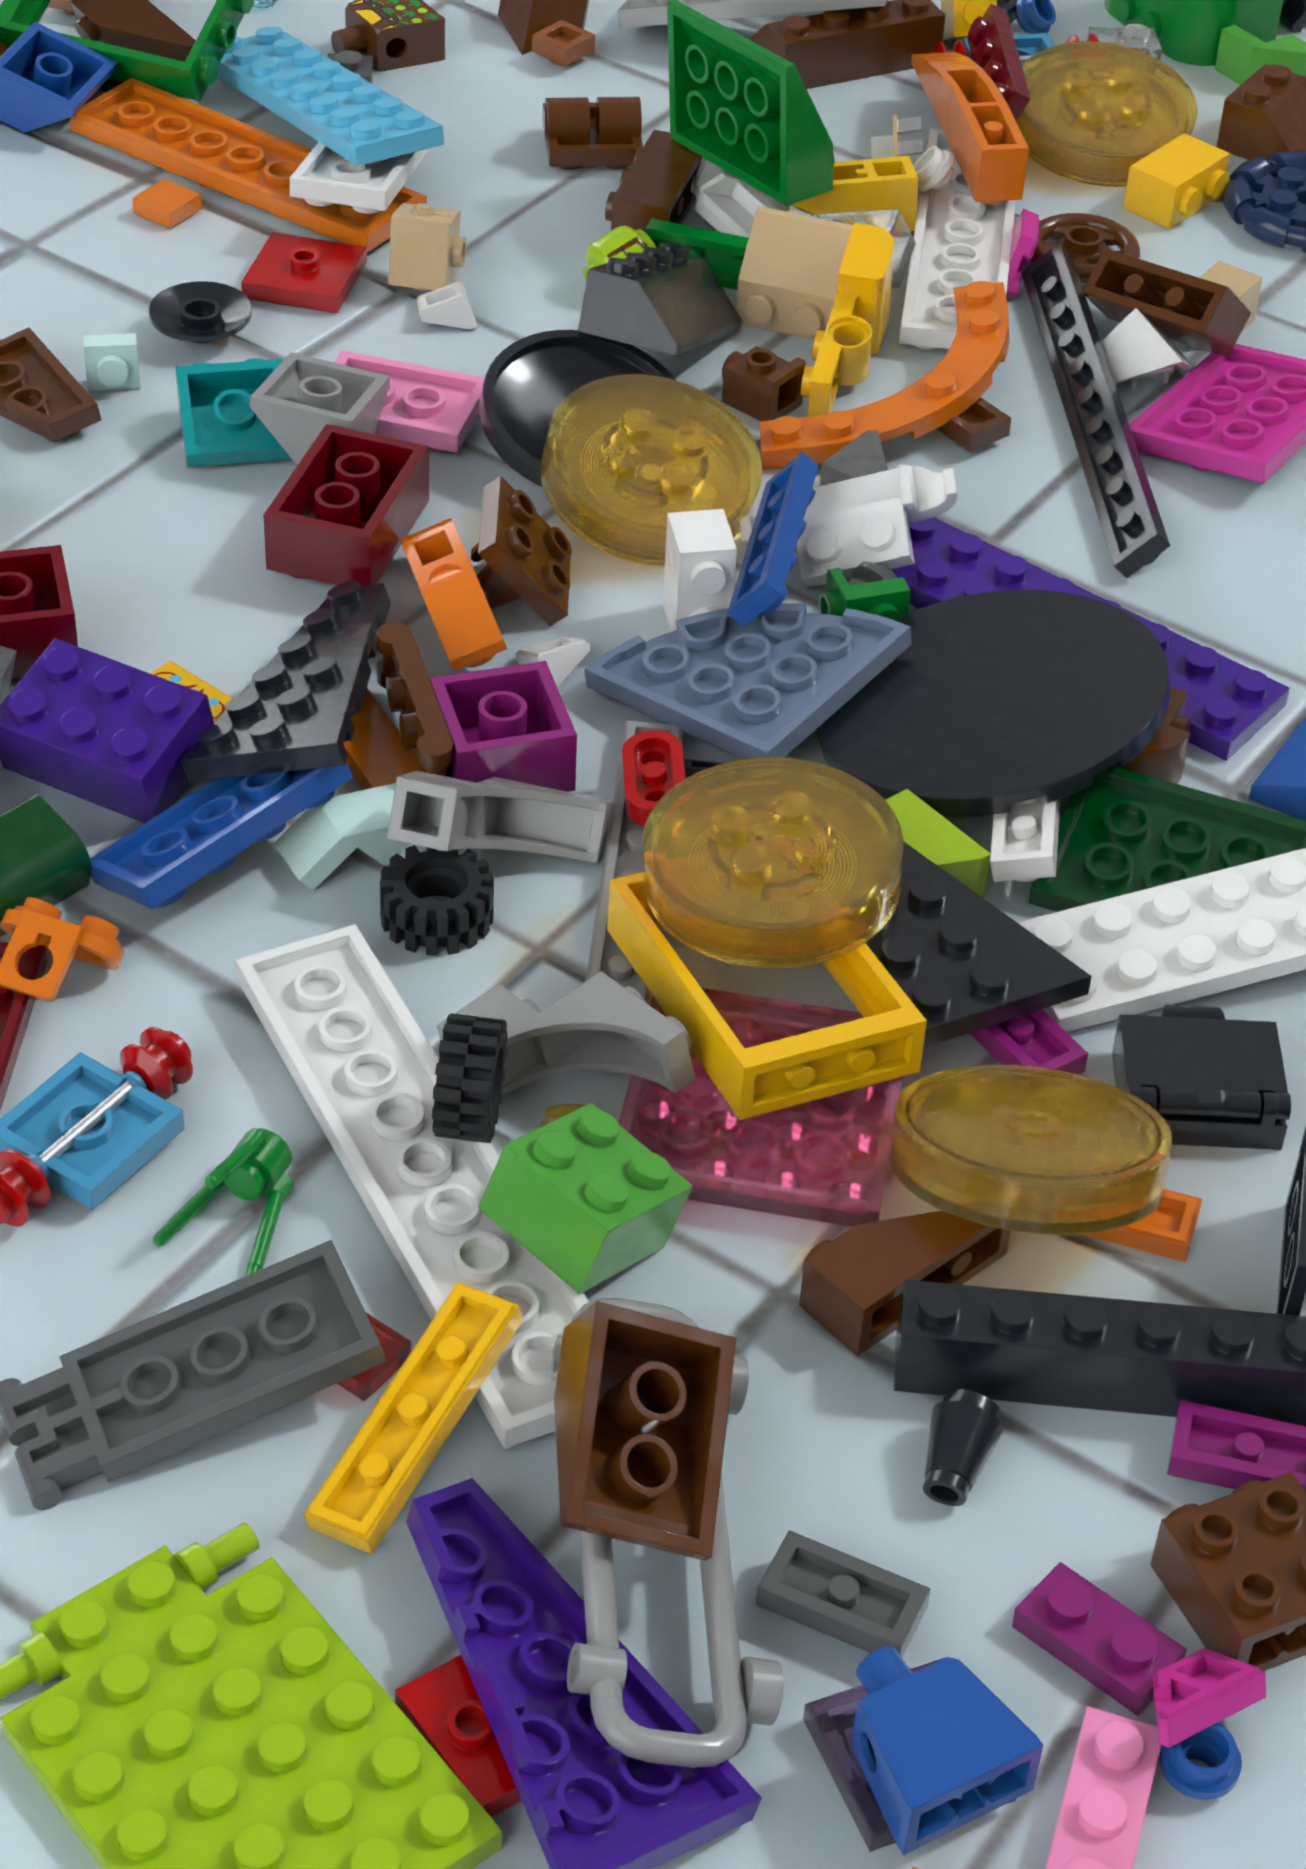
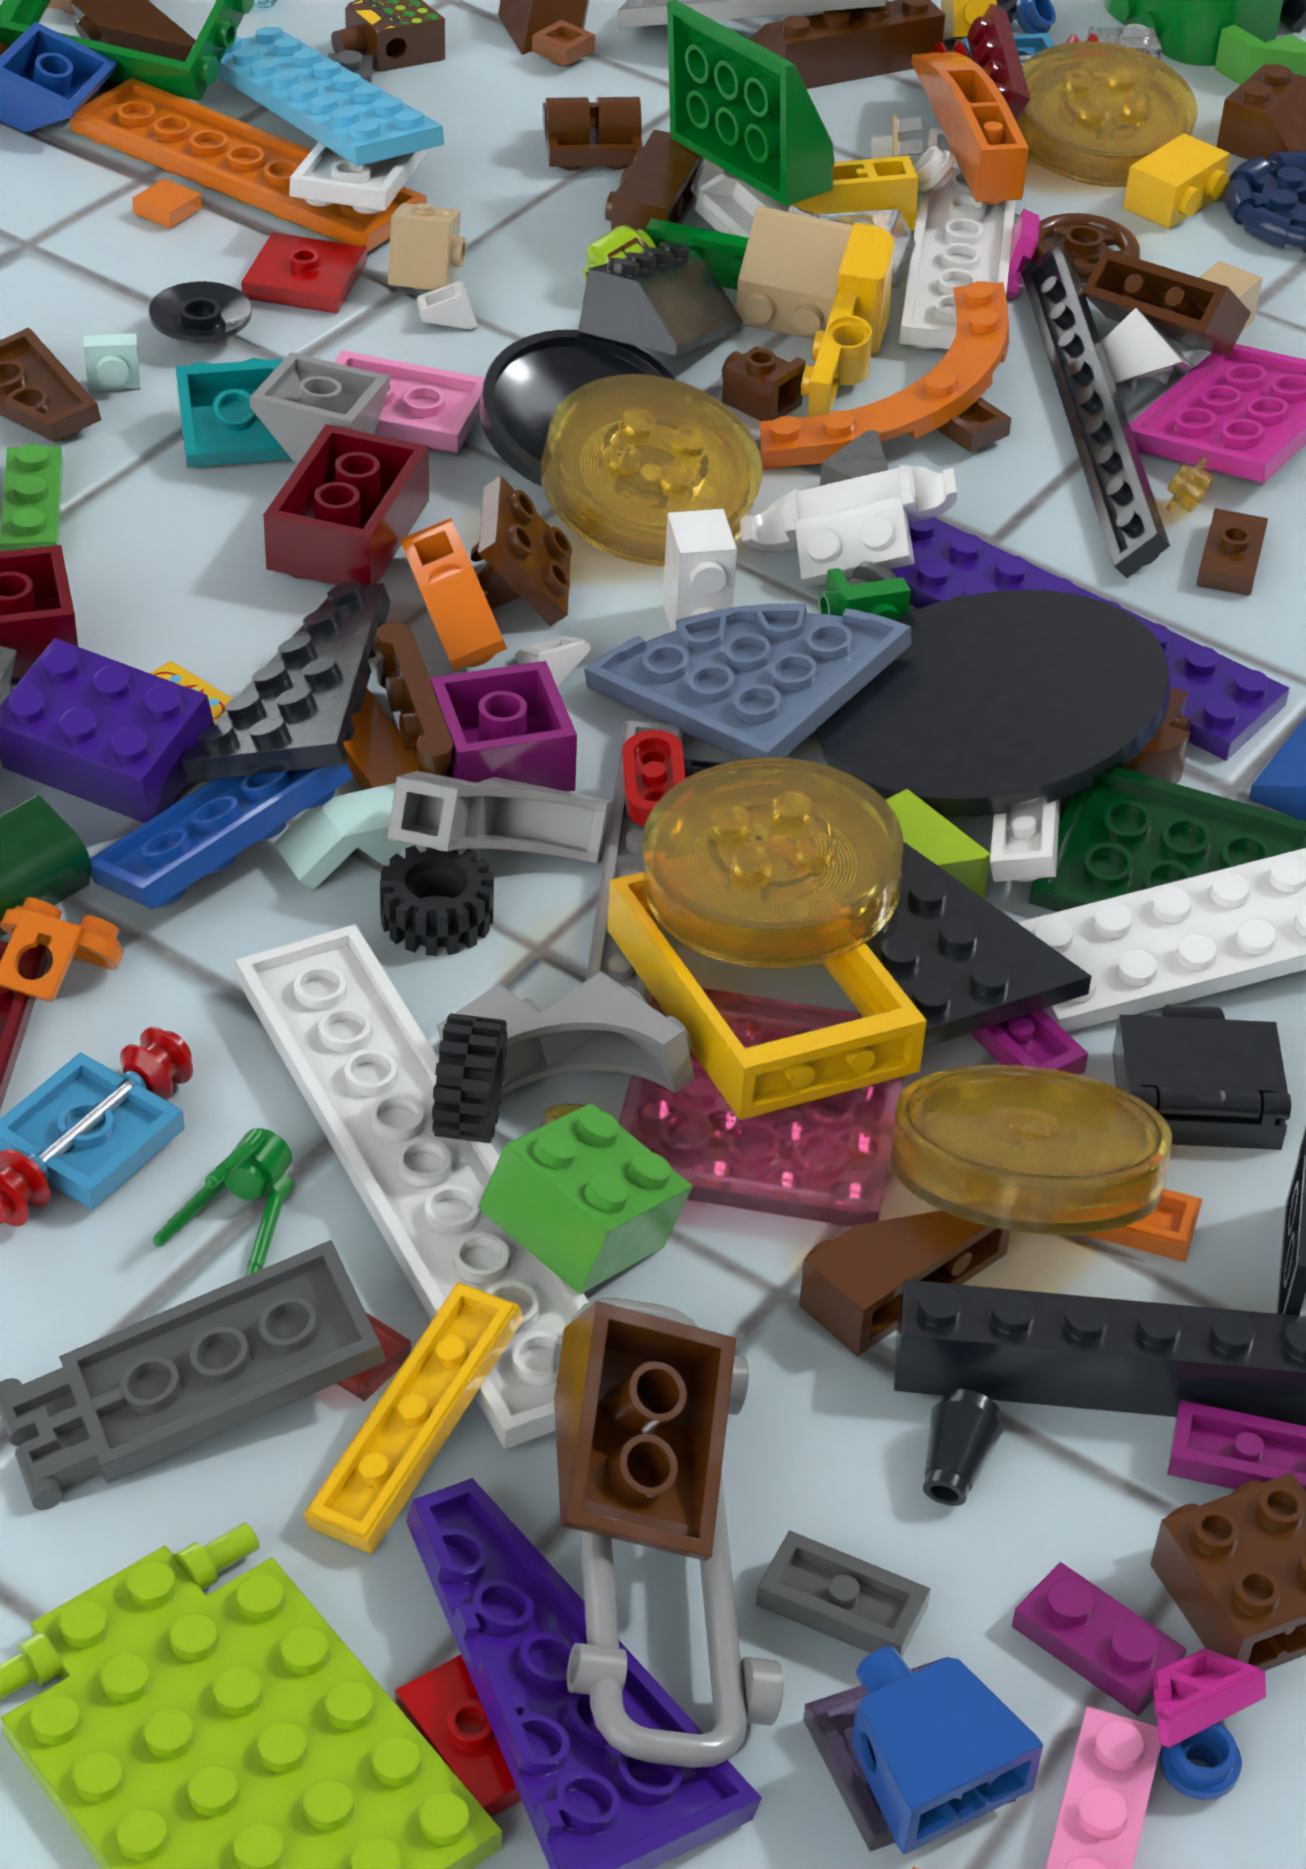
blue plate [727,451,819,627] -> none
none -> bright green plate [0,444,63,551]
none -> clear yellow plate [1166,456,1215,513]
none -> reddish brown plate [1196,508,1268,595]

